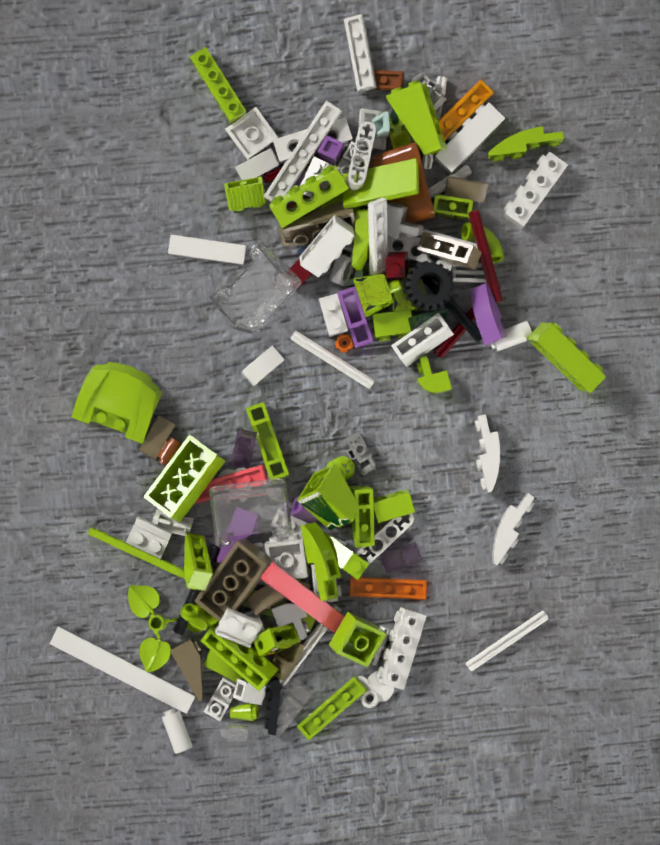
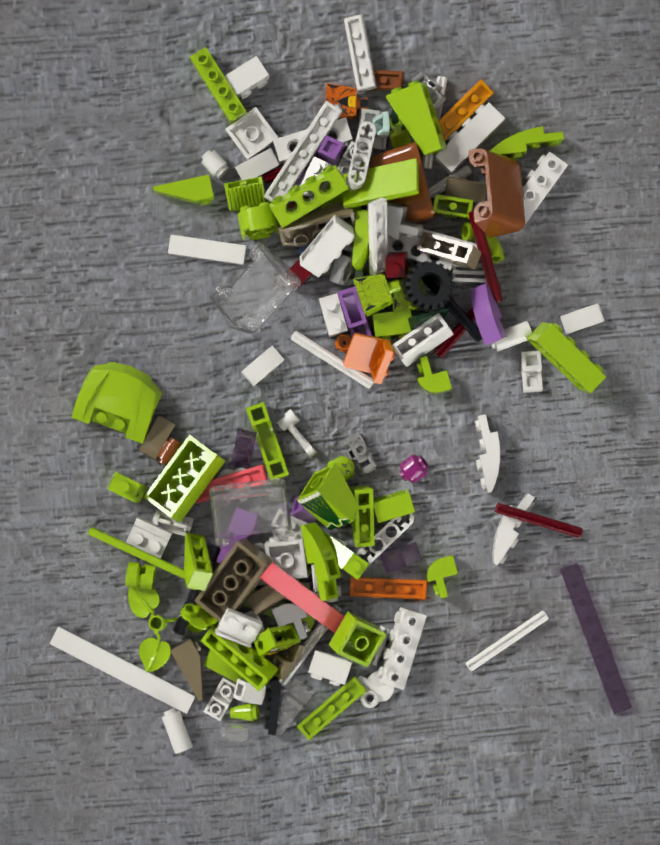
none -> lime torso [107,471,148,504]
none -> lime wheel [125,561,156,590]
none -> lime slope [153,175,215,206]
none -> white brick [201,150,229,179]
none -> white brick [225,56,269,99]
none -> lime brick [237,202,279,240]
none -> white brick [277,409,317,457]
none -> white brick [308,649,352,686]
none -> torso [326,83,368,120]
none -> orange bracket [343,333,395,384]
none -> magenta head [399,455,429,483]
none -> lime brick [426,555,458,599]
none -> dark orange windscreen [468,148,525,238]
none -> dark red axle [495,503,583,538]
none -> white slope [521,351,543,393]
none -> clear purple tile [559,563,632,715]
none -> white slope [560,303,605,334]

